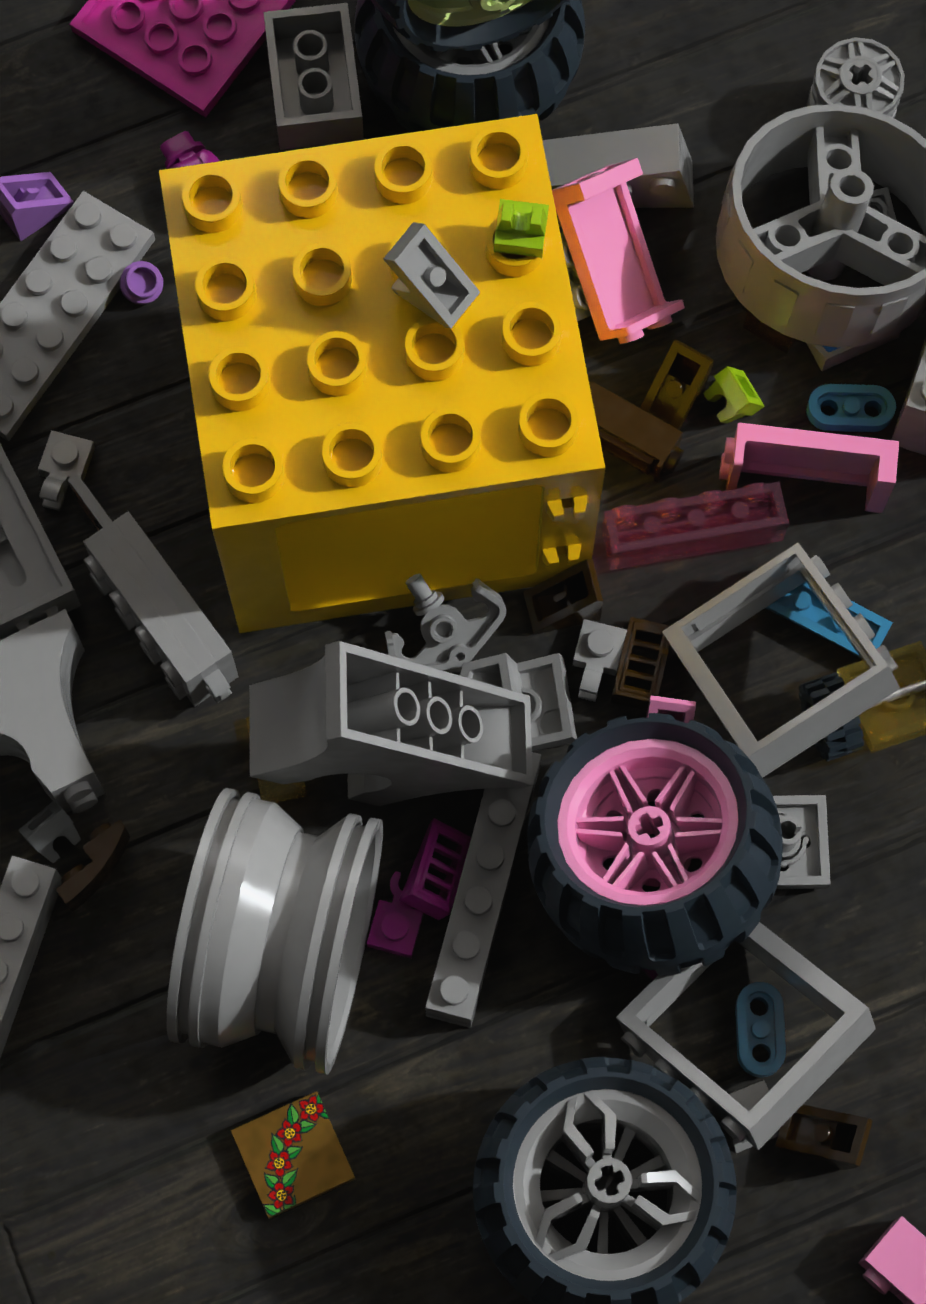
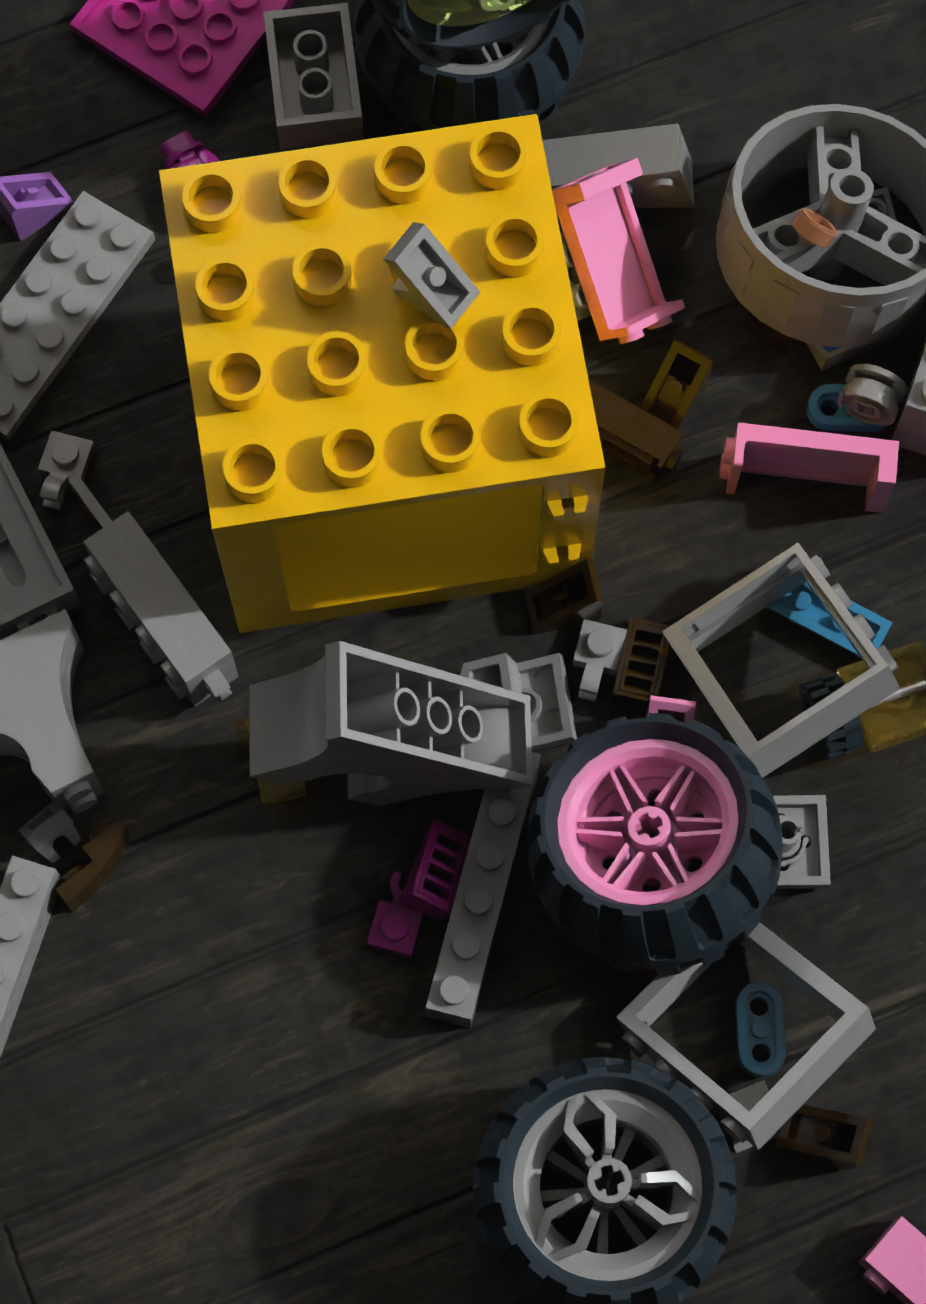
medium lavender plate [120,261,163,305] -> none
light grey wheel [166,788,383,1075] -> none
pearl gold tile [231,1091,355,1219] -> none
light grey piece [385,573,506,670] -> none
lime tile [494,199,549,258] -> none
clear pink brick [601,482,789,570] -> none
lime tile [703,366,765,424] -> none
light grey wheel [807,37,905,118] -> none
none -> nougat tile [791,208,837,248]
none -> light grey wheel [837,364,908,426]

